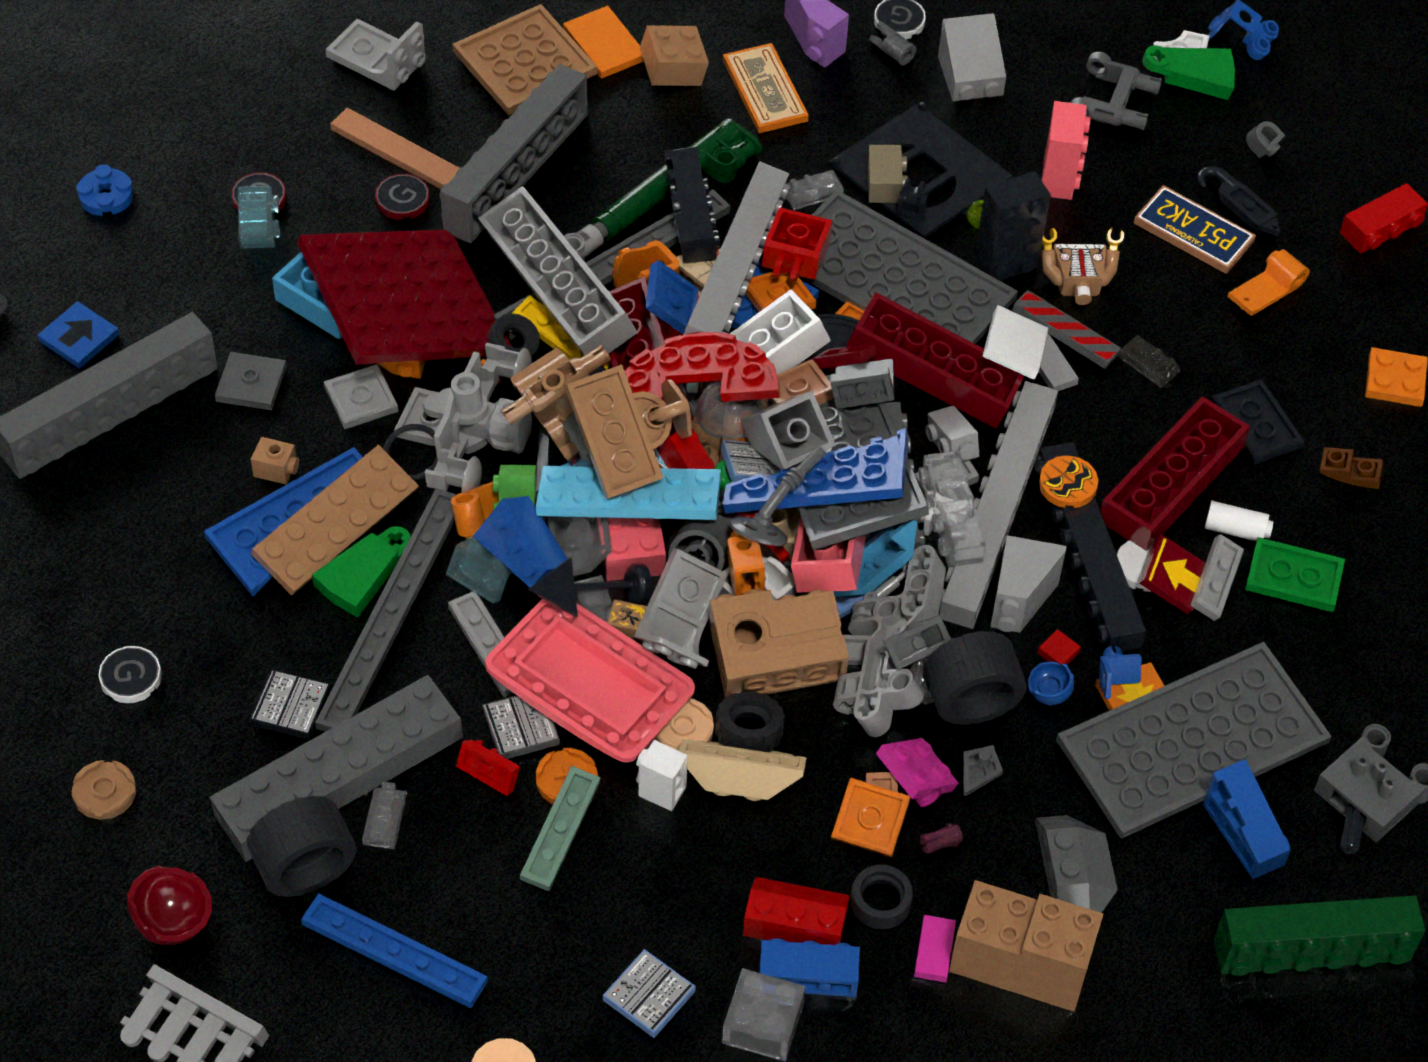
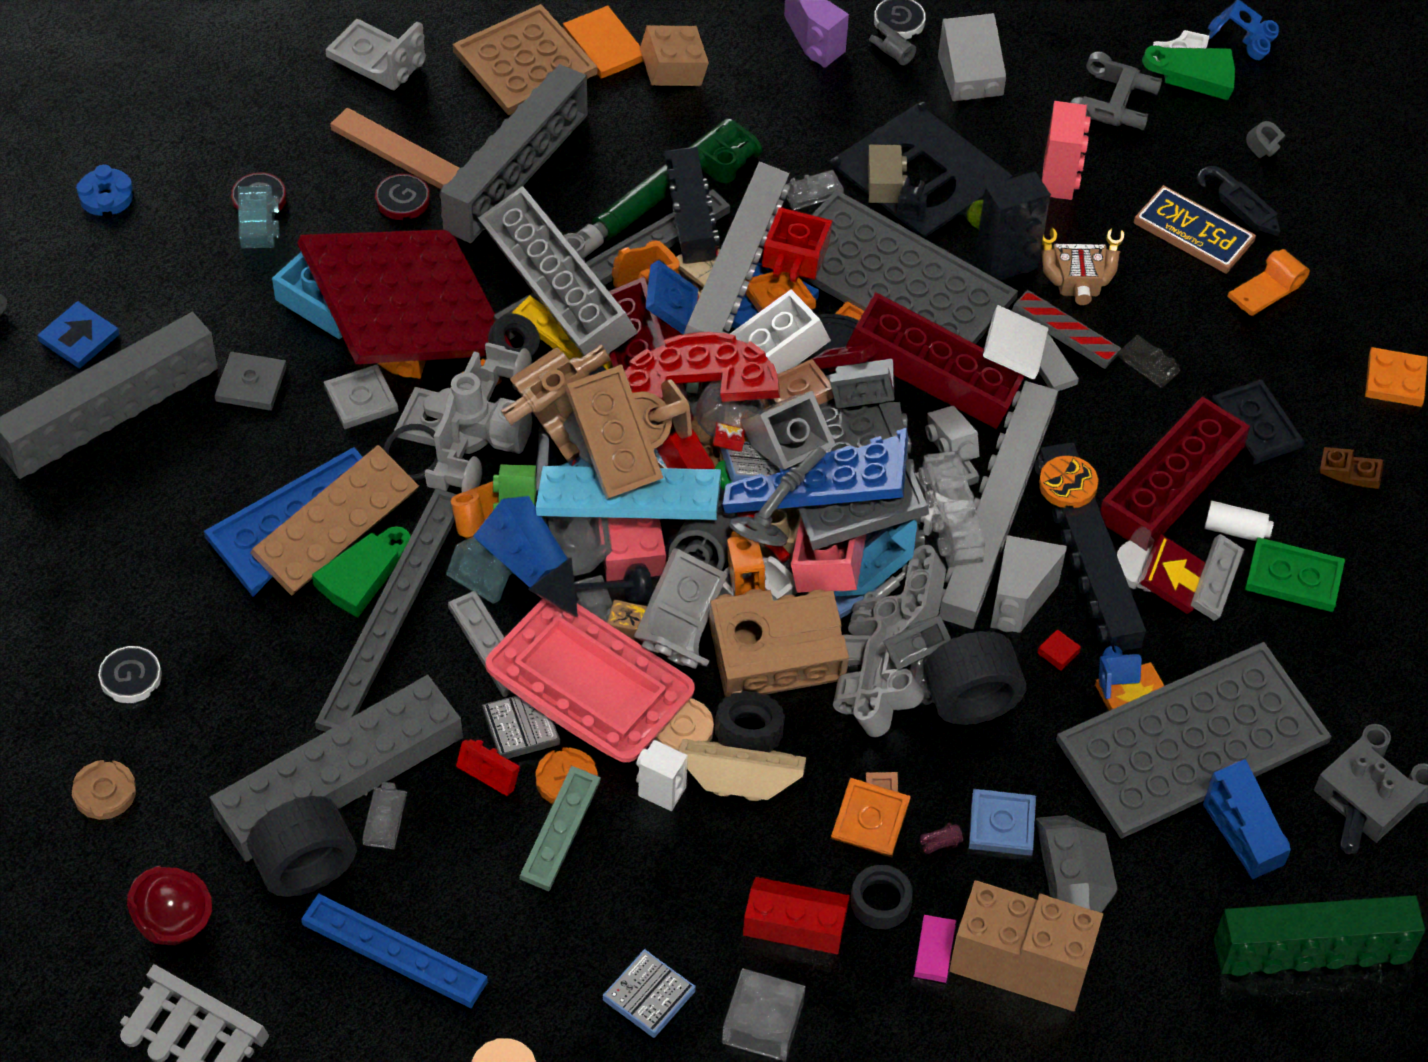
tile [250,669,331,740] -> none
medium nougat brick [251,437,299,485] -> none
tile [723,43,809,133] -> none
blue brick [758,938,860,997] -> none
dark pink plate [876,738,958,807] -> none
dark grey piece [963,745,1003,796] -> none
blue hair [1028,661,1074,706] -> none
red brick [1340,183,1428,254] -> none
none -> red tile [713,422,745,452]
none -> medium blue tile [969,789,1036,856]

